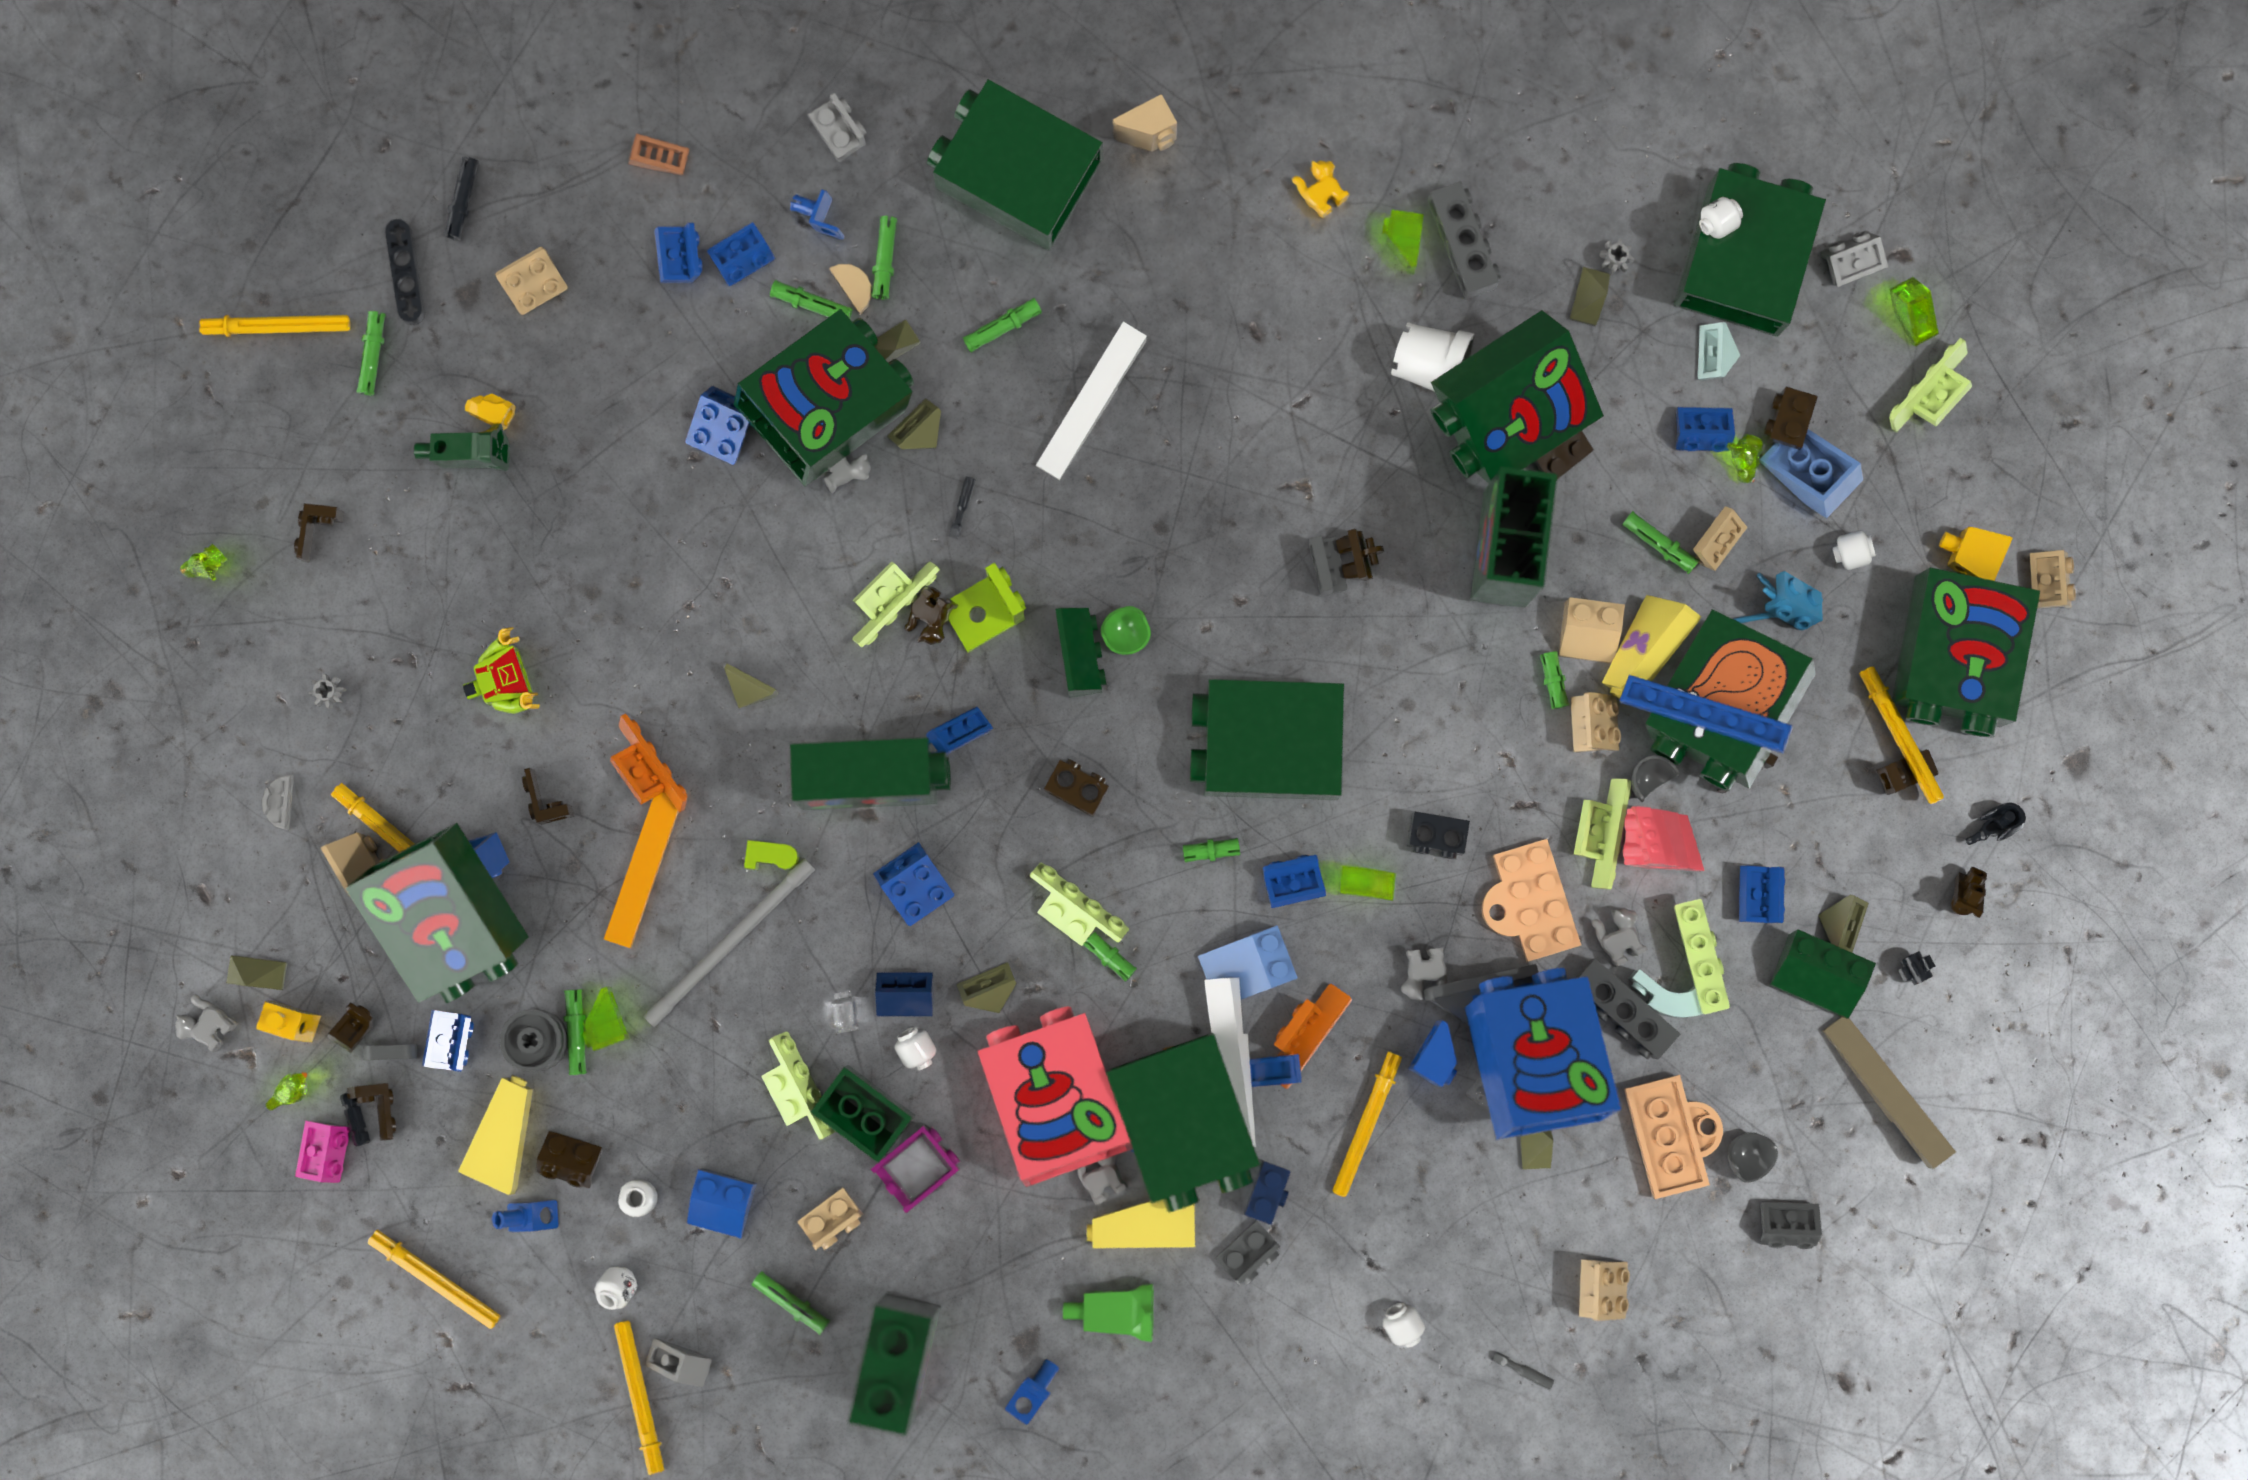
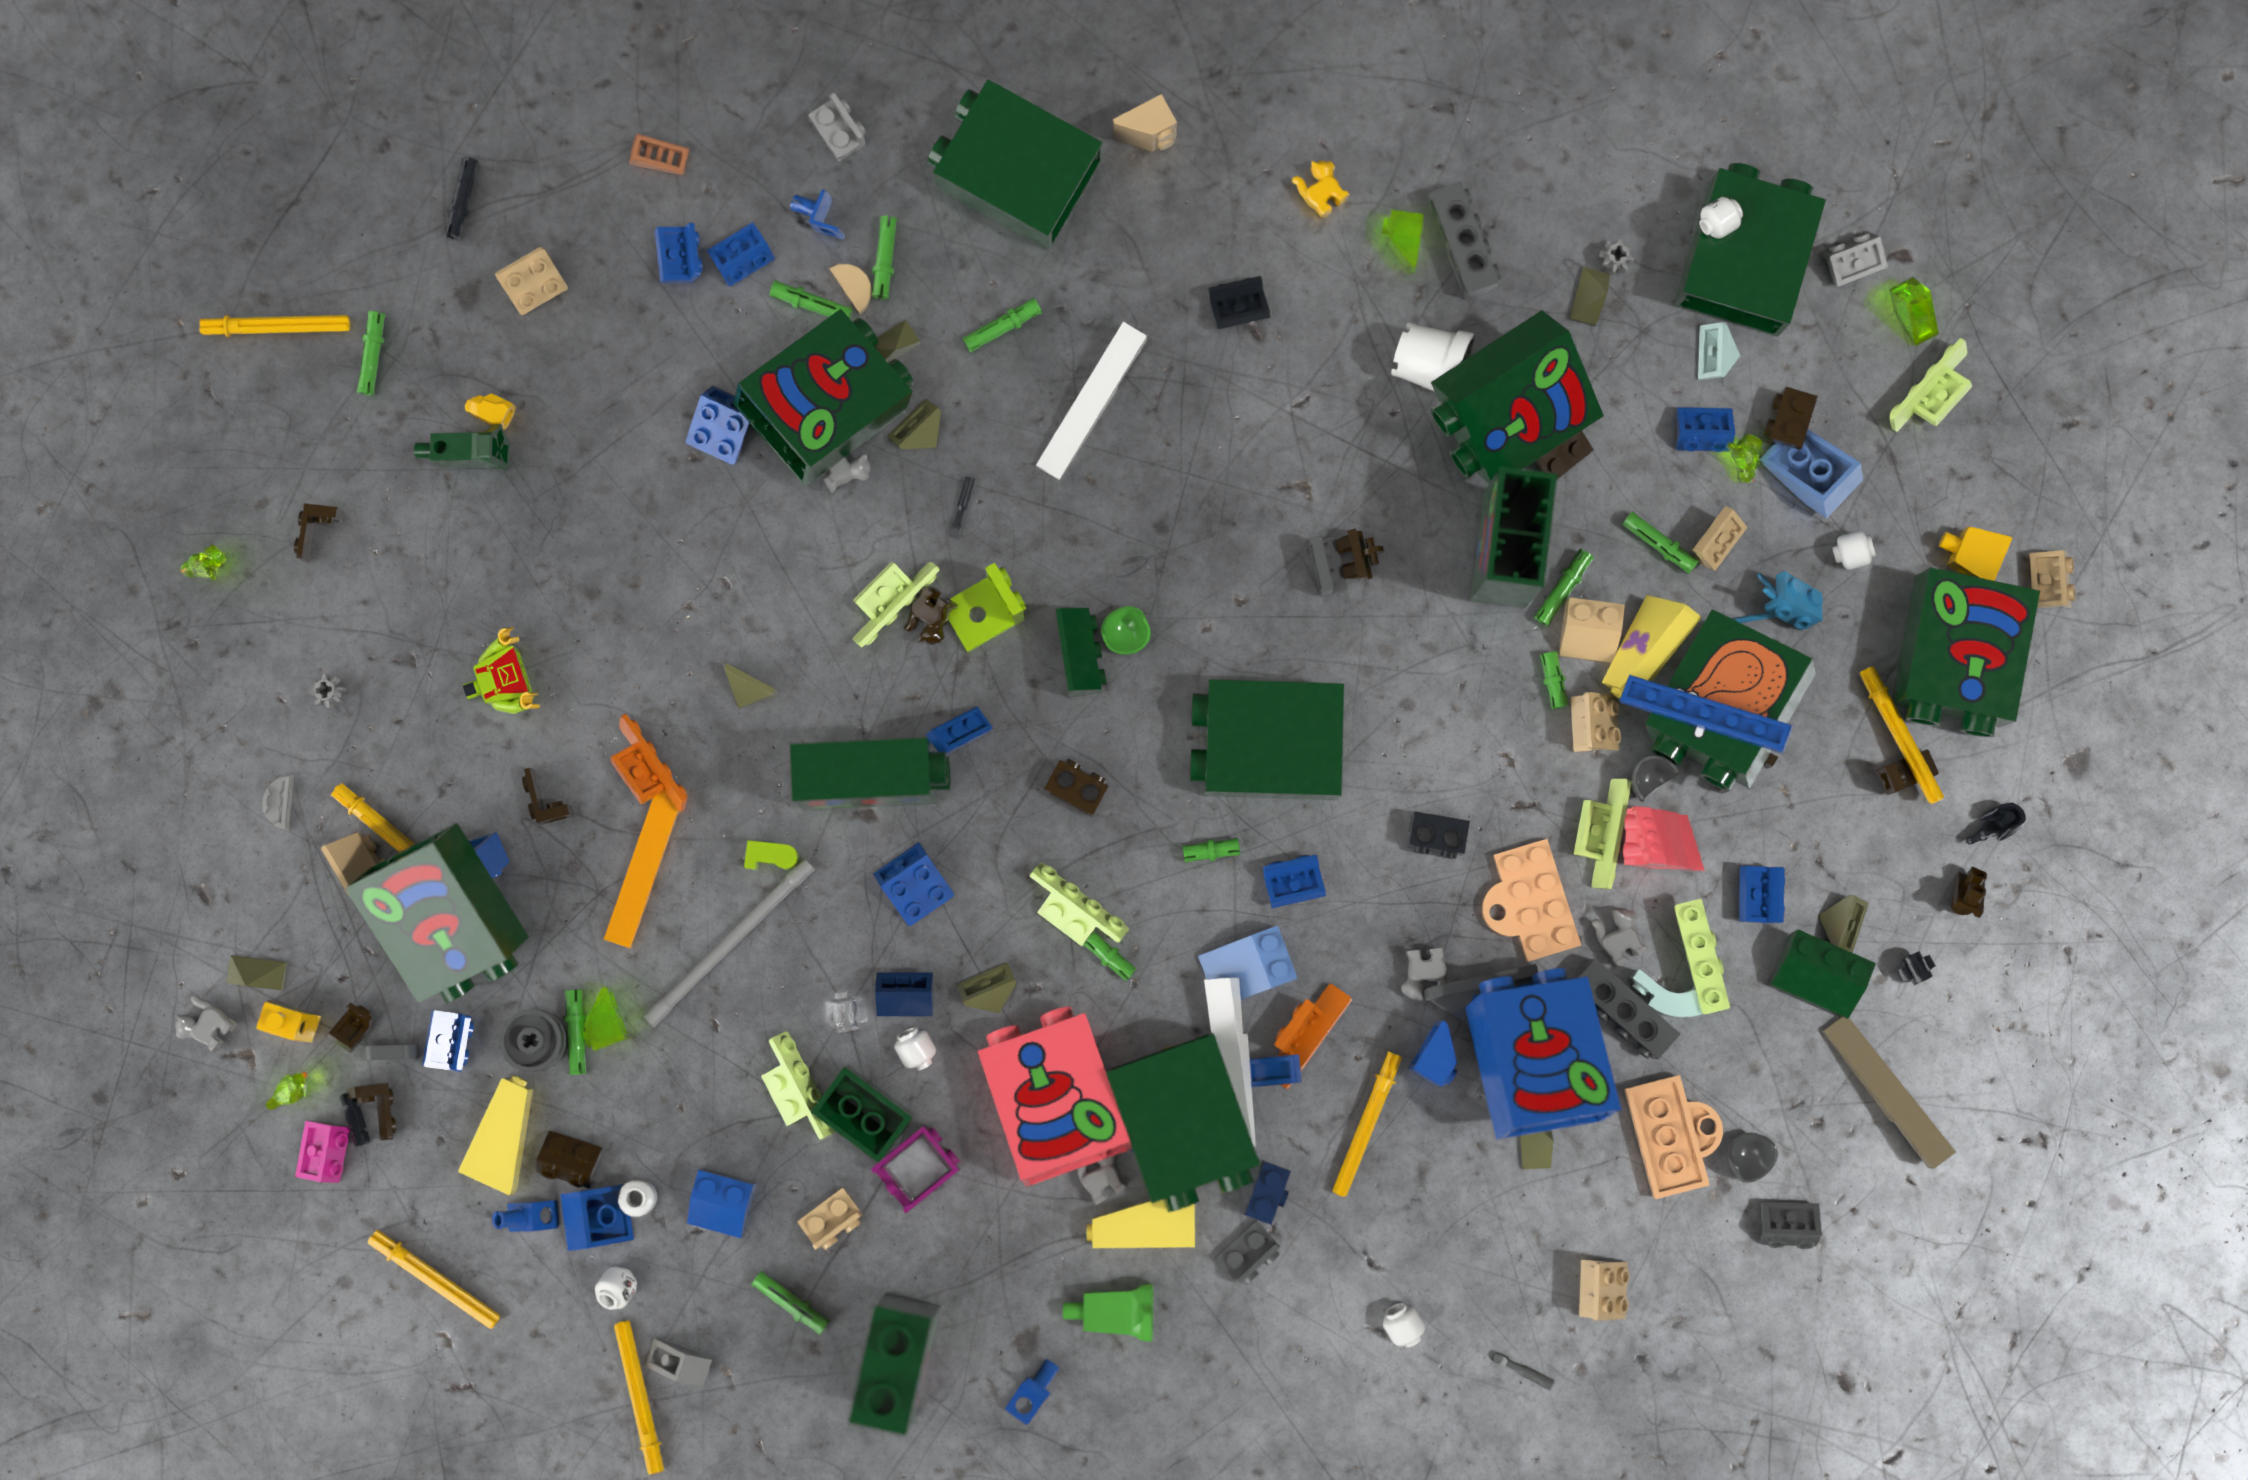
black beam [385,219,425,325] -> none
clear neon green slope [1337,866,1396,901] -> none
none -> blue slope [560,1184,634,1251]
none -> black bracket [1208,276,1270,330]
none -> bright green pin [1534,548,1594,627]

